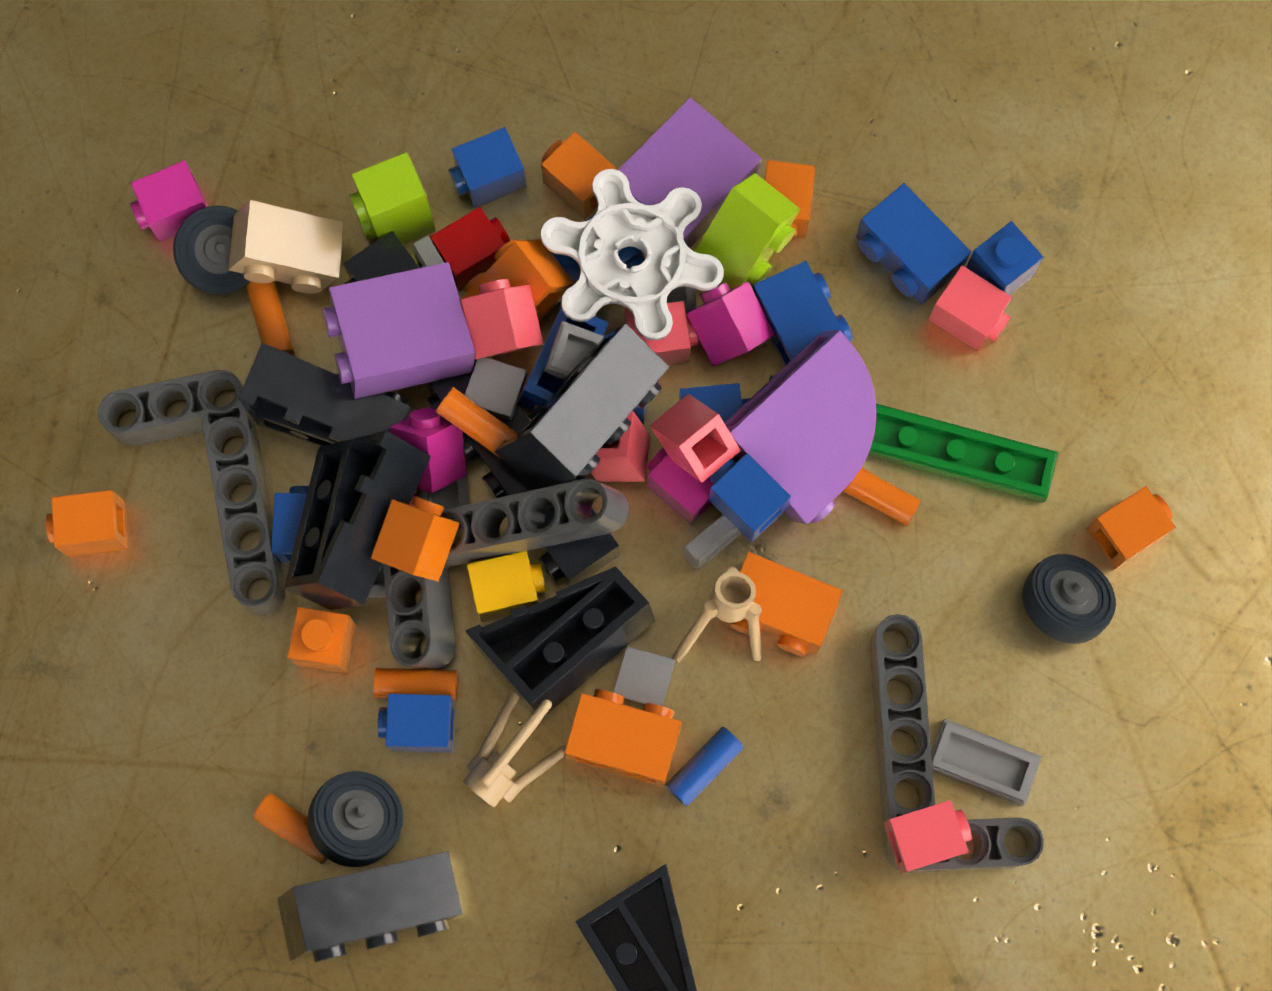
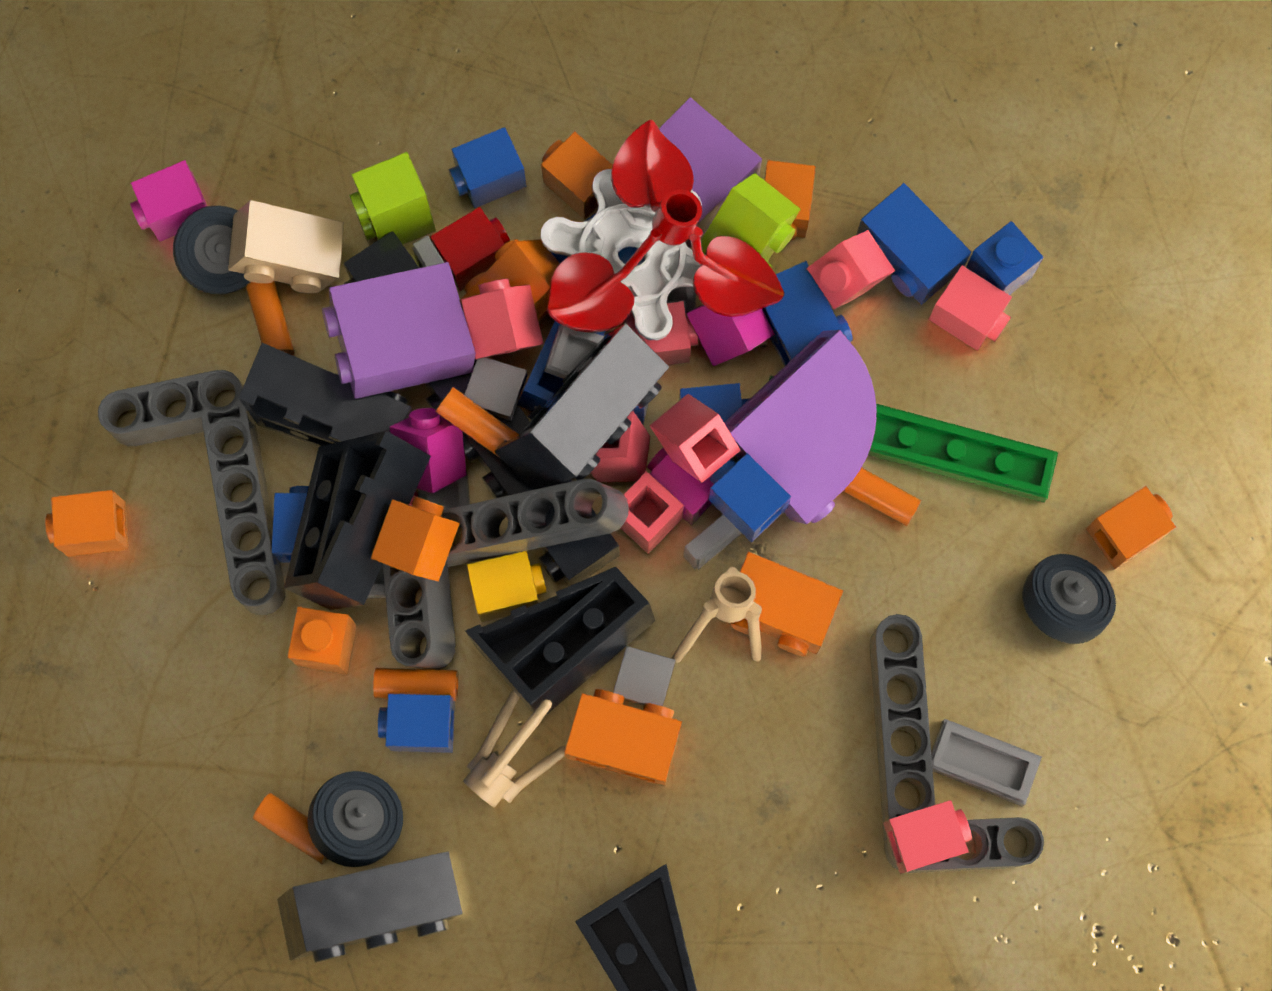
blue hinge [665,726,744,807] -> none
none -> red plant [547,120,784,333]
none -> coral brick [620,471,684,554]
none -> coral brick [807,230,895,309]

